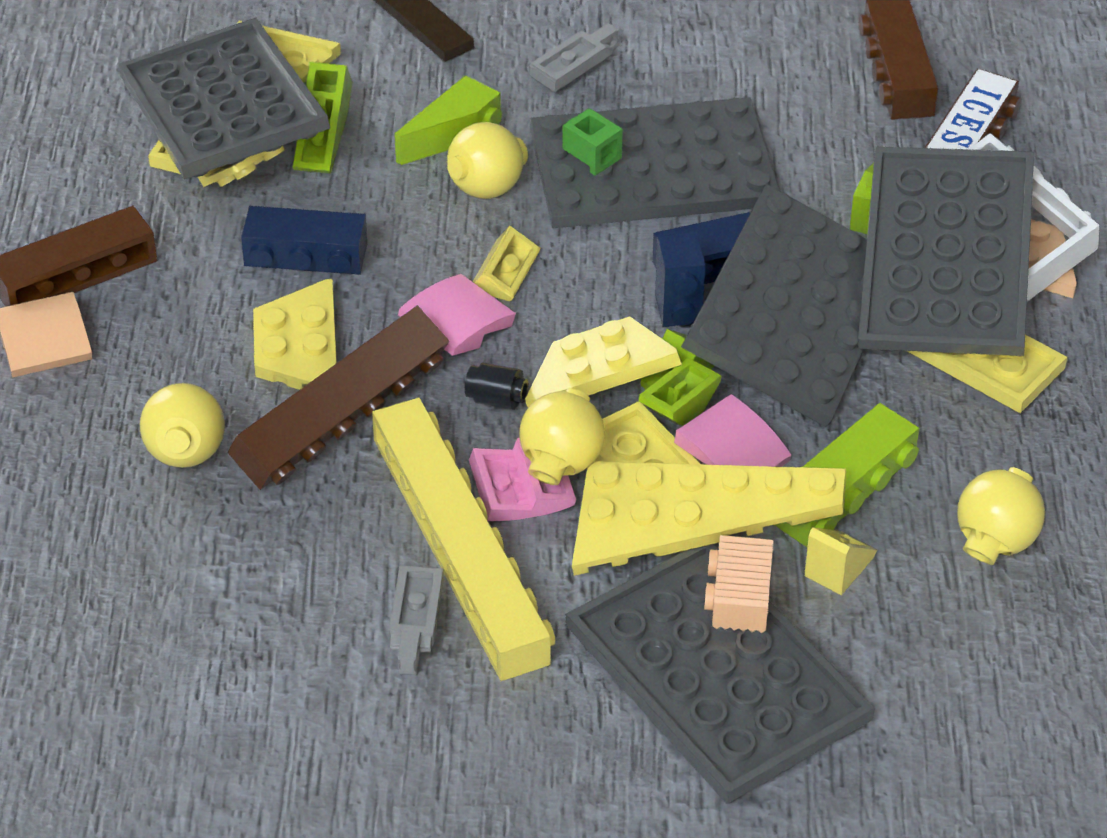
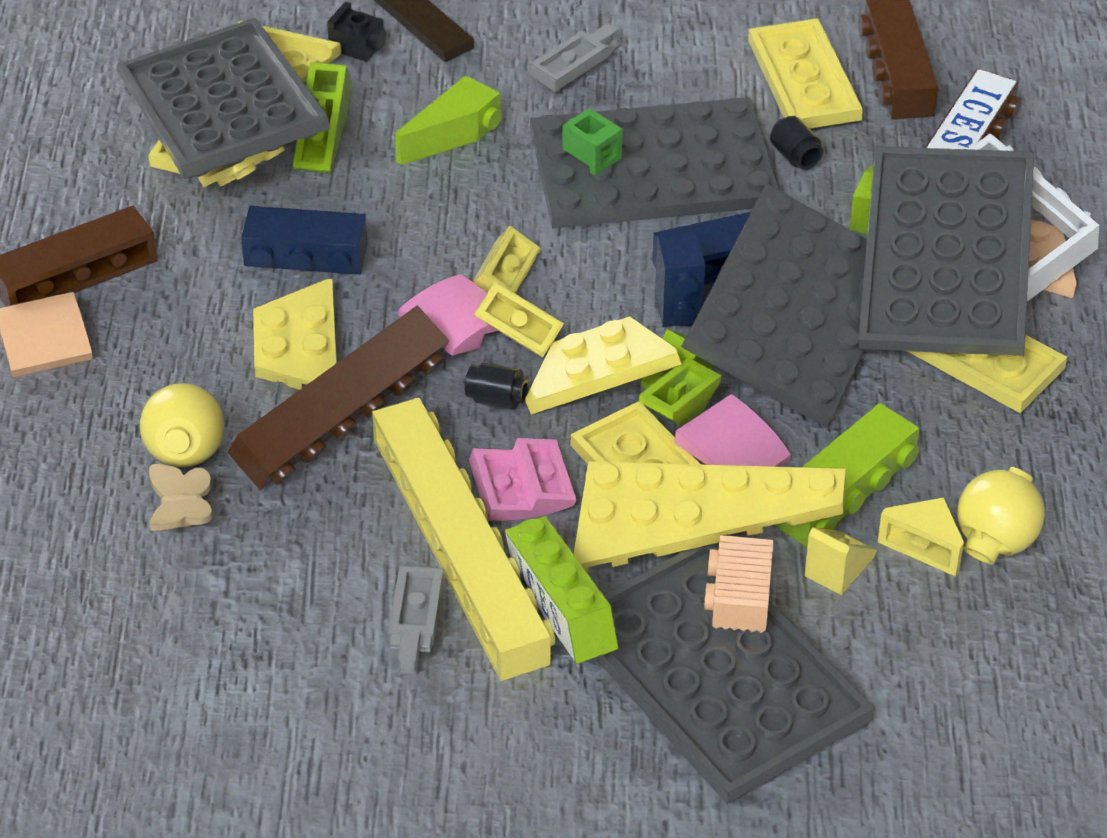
light yellow brick [447,122,528,199] -> none
light yellow brick [519,388,605,485] -> none
none -> tan animal [149,464,213,531]
none -> black brick [327,1,387,62]
none -> light yellow slope [474,281,564,358]
none -> lime brick [505,516,618,664]
none -> light yellow plate [748,18,863,129]
none -> black brick [770,116,823,170]
none -> light yellow slope [878,497,964,576]

